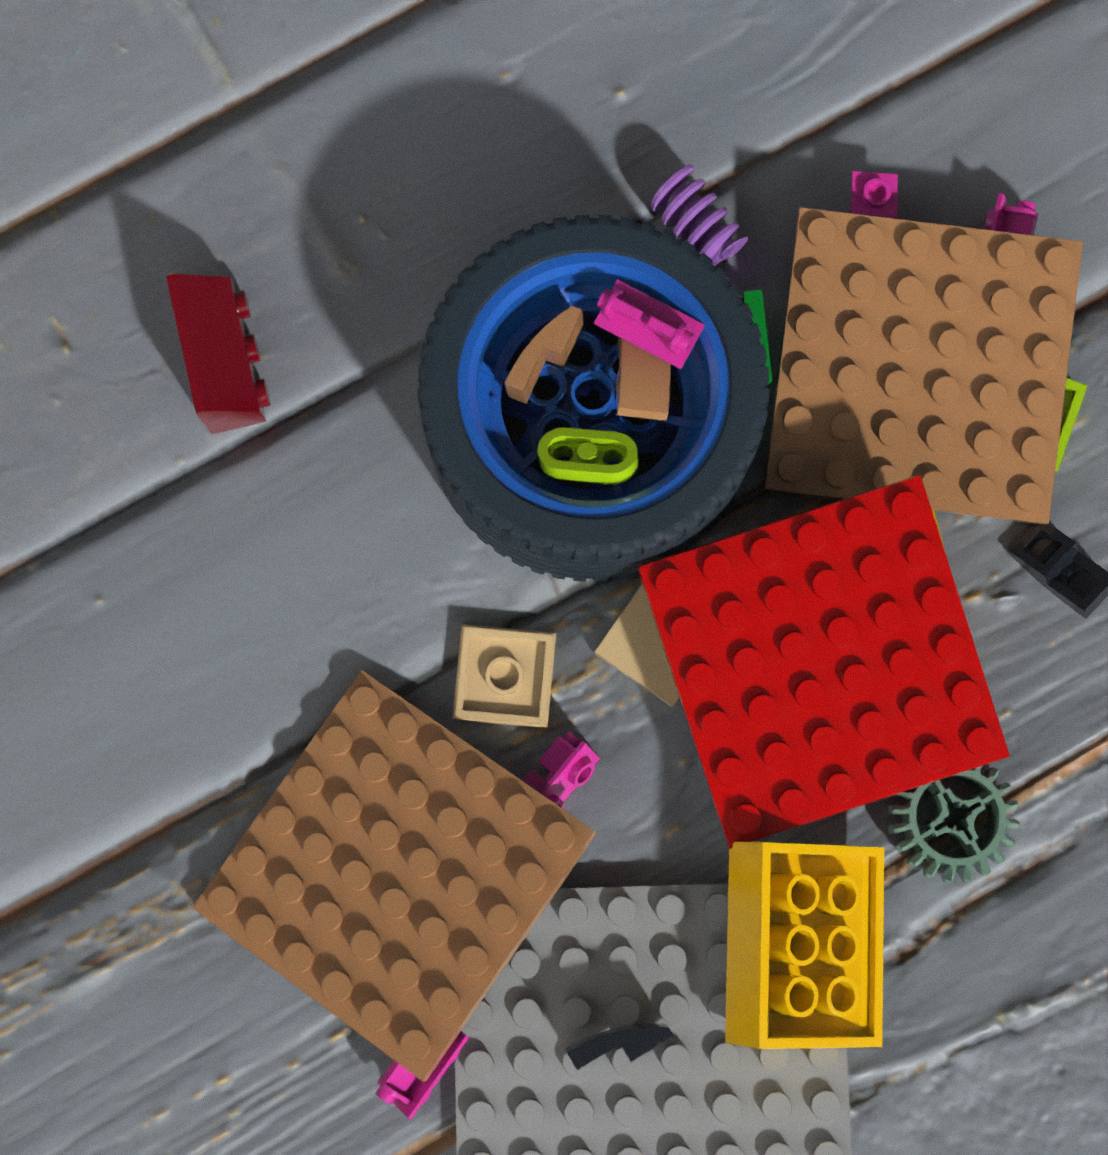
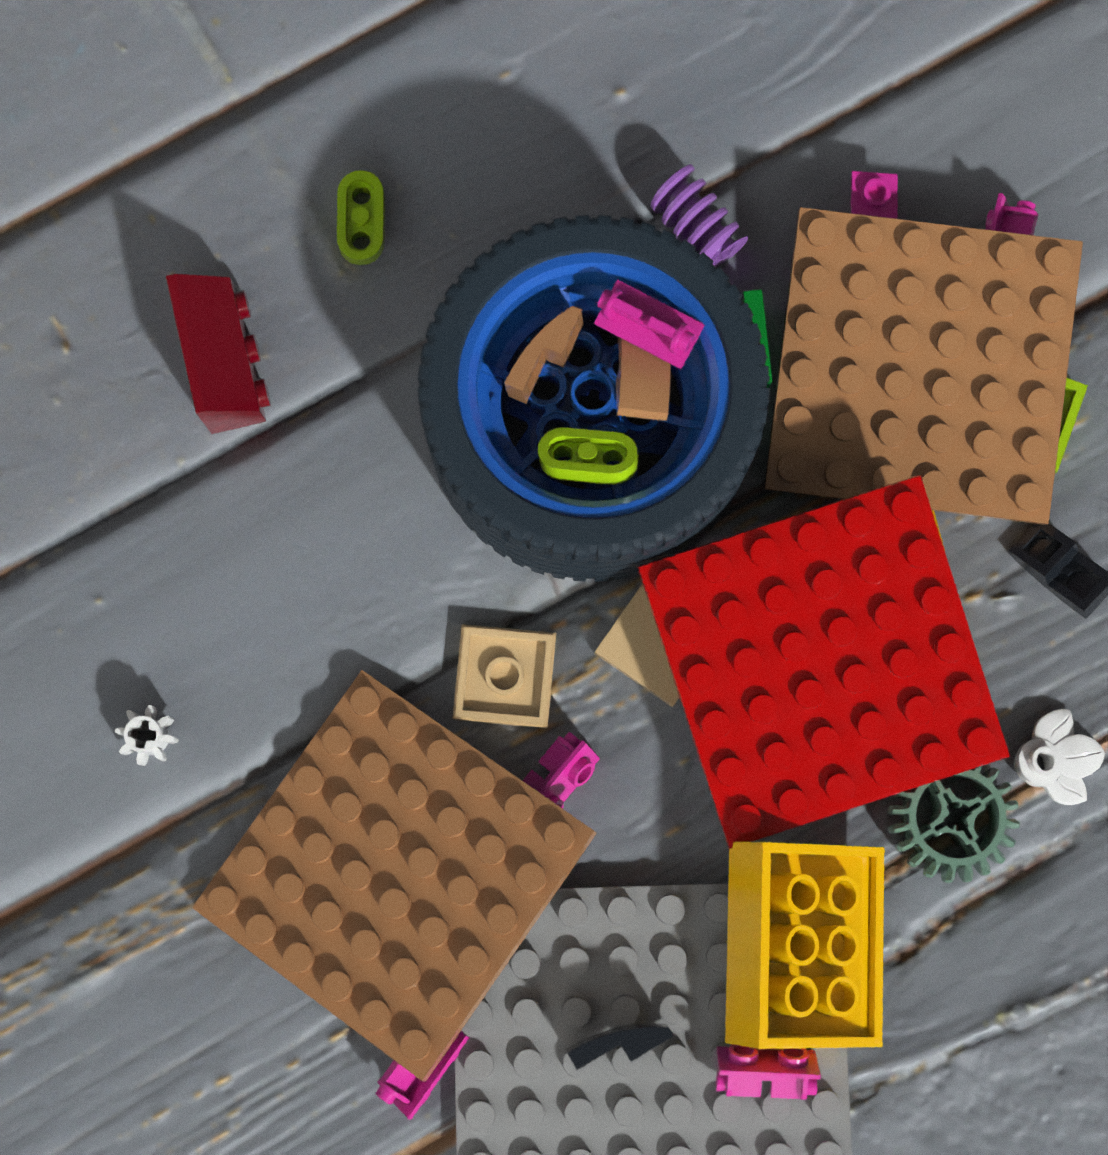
none -> white gear [115,705,178,766]
none -> lime plate [337,170,385,265]
none -> dark pink hinge [716,1044,821,1100]
none -> white plate [1014,709,1105,805]

